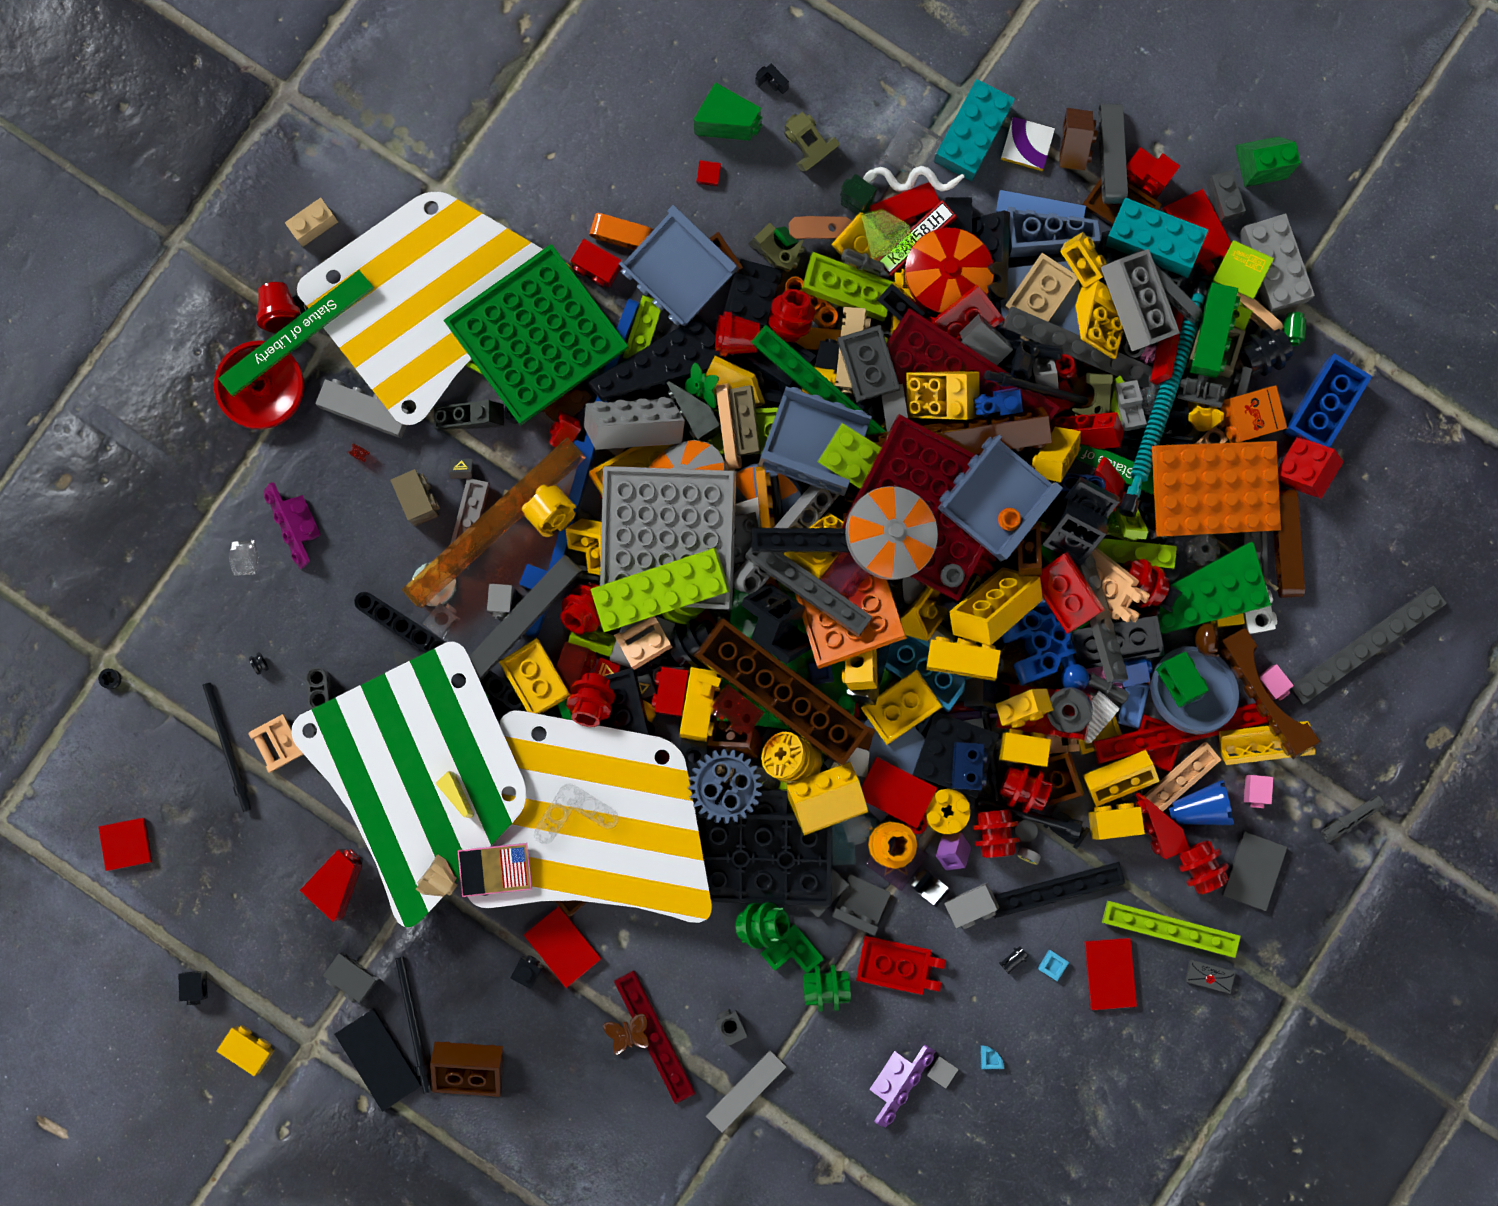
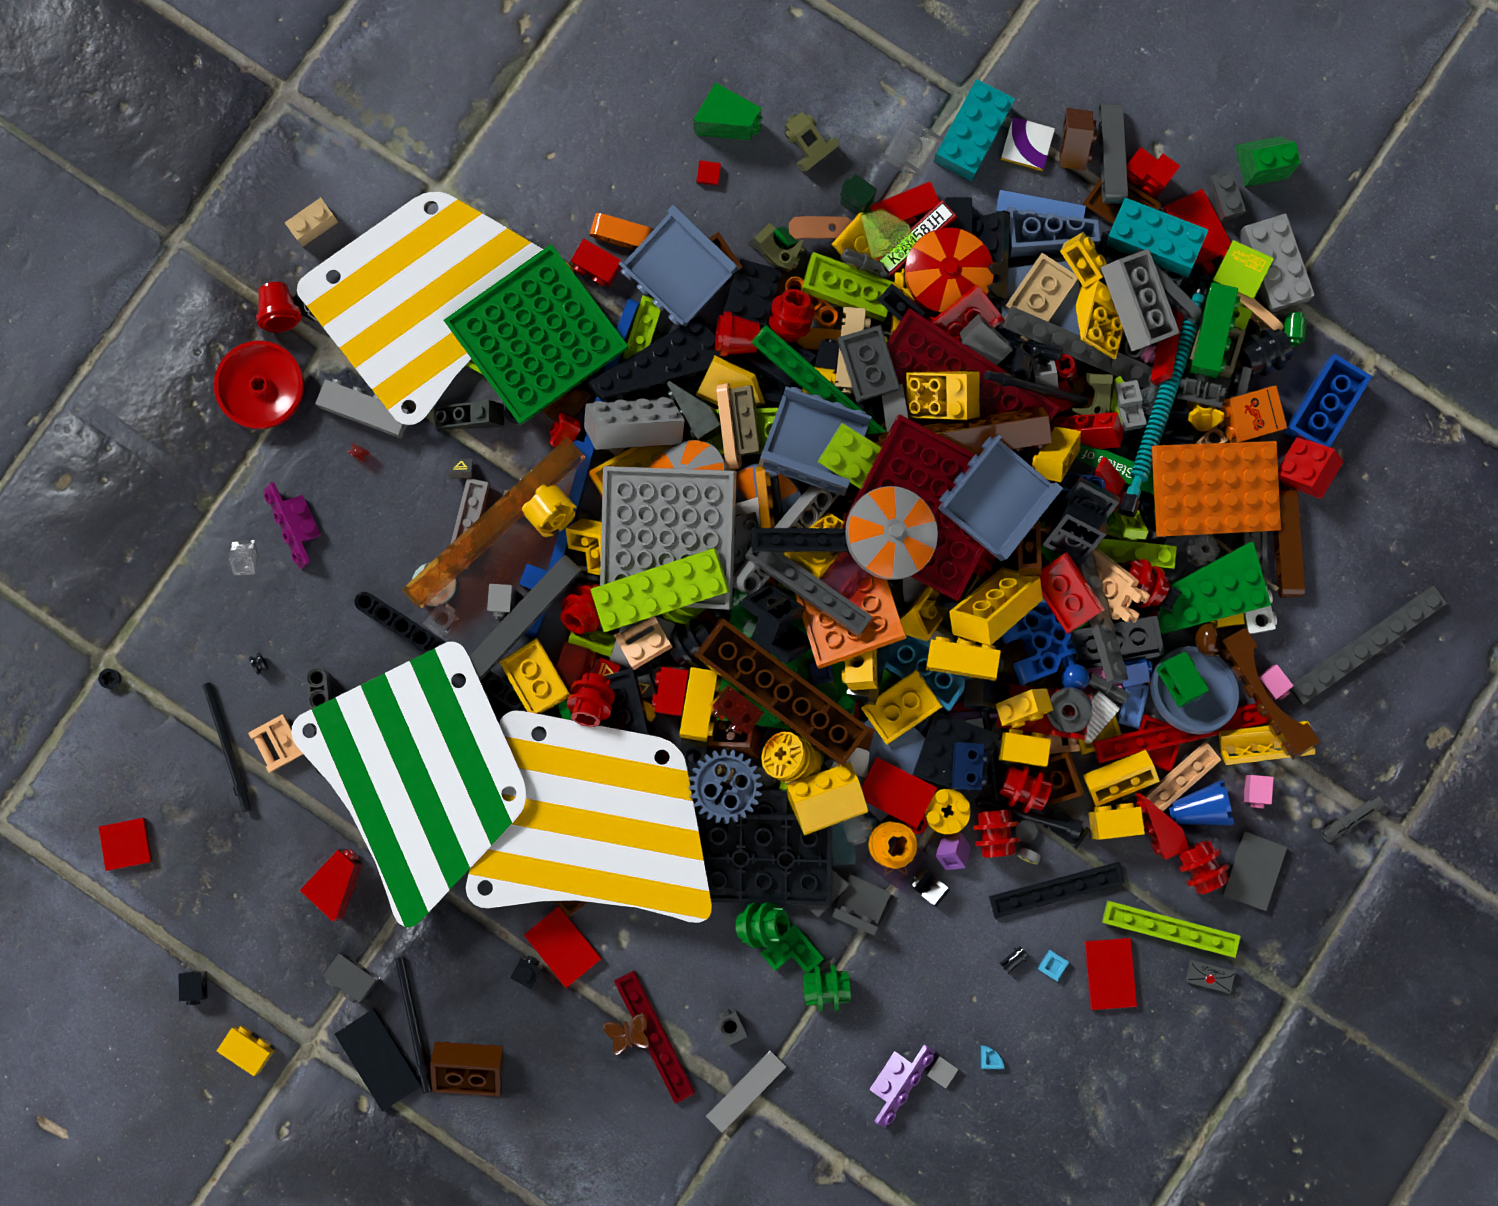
green tile [218,270,374,397] -> none
dark tan brick [391,469,440,527] -> none
tan brick [416,855,458,897] -> none
light yellow slope [436,771,474,818] -> none
tile [458,843,532,897] -> none
clear beam [534,784,619,844] -> none
green piece [685,363,719,409] -> none
yellow tile [697,671,722,696] -> none
black bracket [755,63,789,94] -> none
red tile [856,935,946,995] -> none
white animal [857,166,964,193] -> none
dark grey tile [940,564,965,587] -> none
light grey brick [944,882,999,929] -> none
blue brick [974,388,1023,417] -> none
orange plate [998,508,1021,531] -> none

